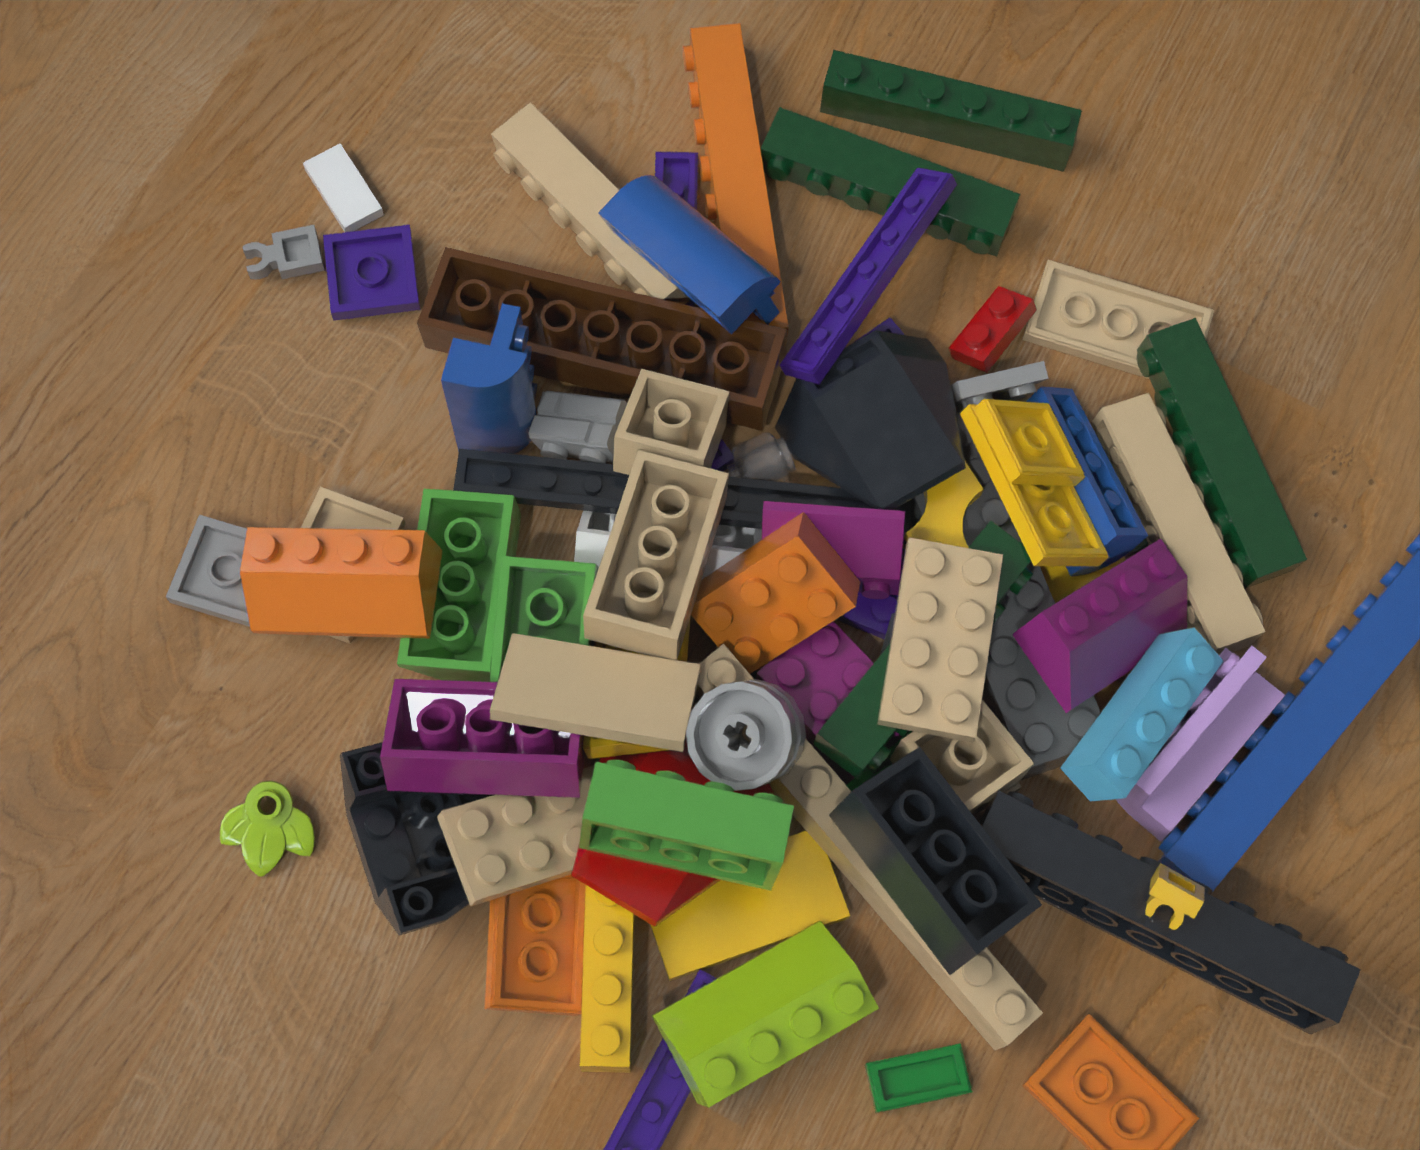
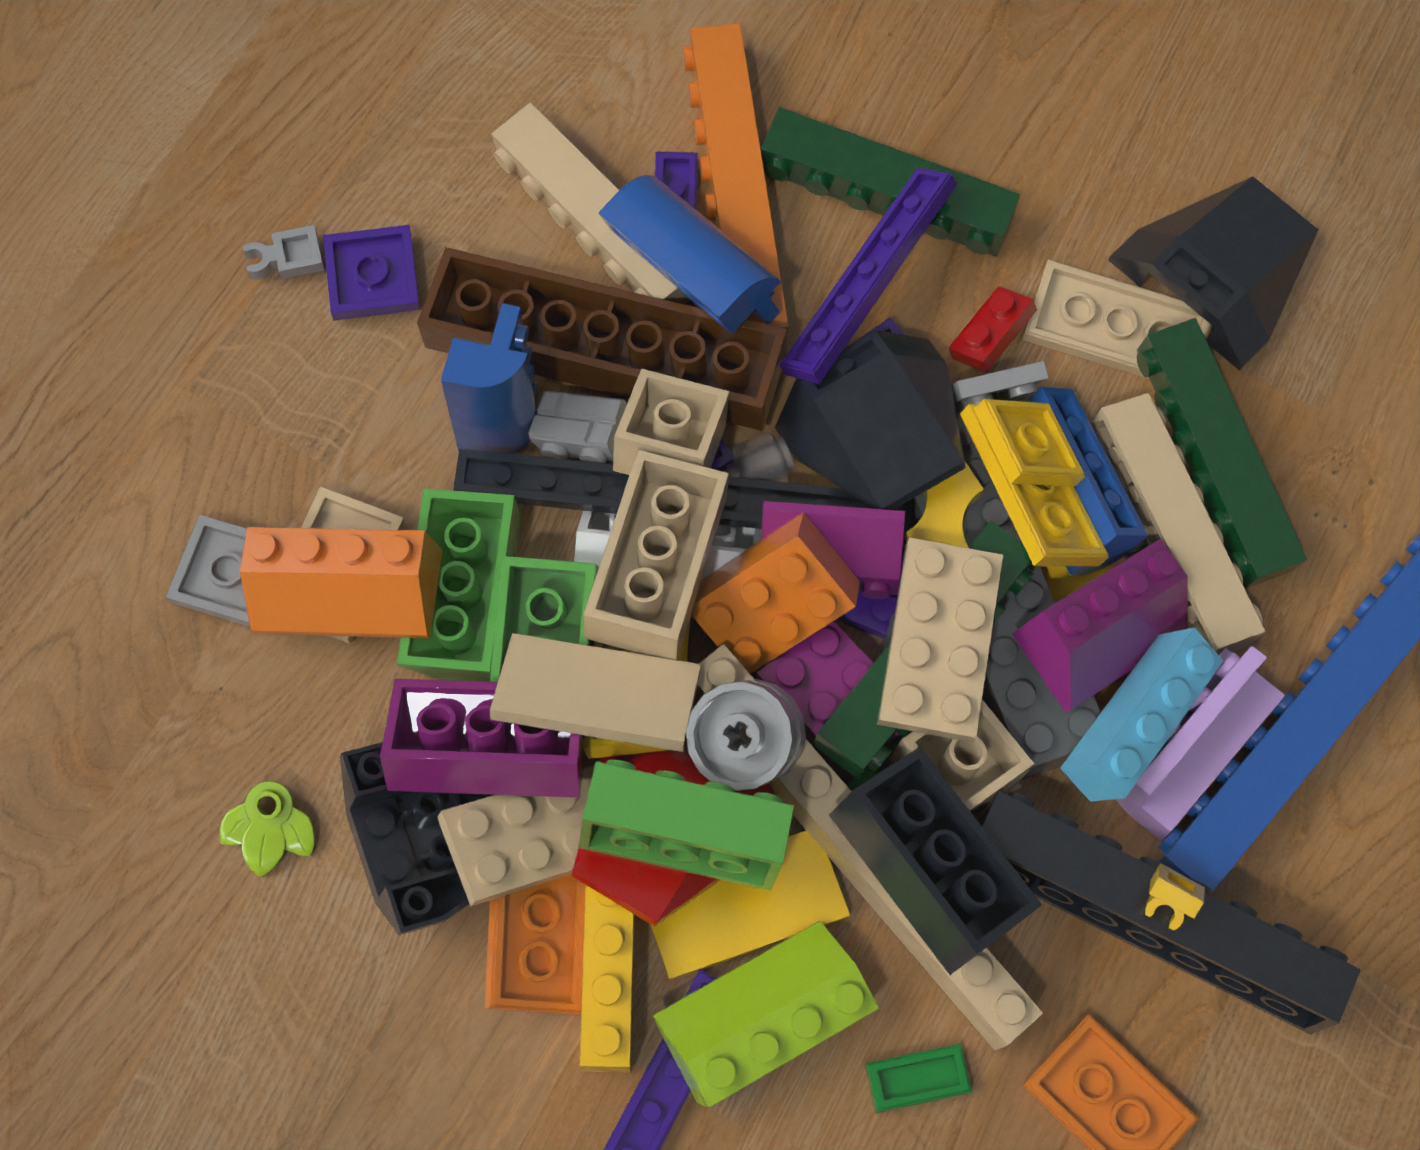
white tile [303,143,384,232] -> none
dark green brick [820,50,1082,172] -> none
none -> black wedge [1108,176,1318,371]

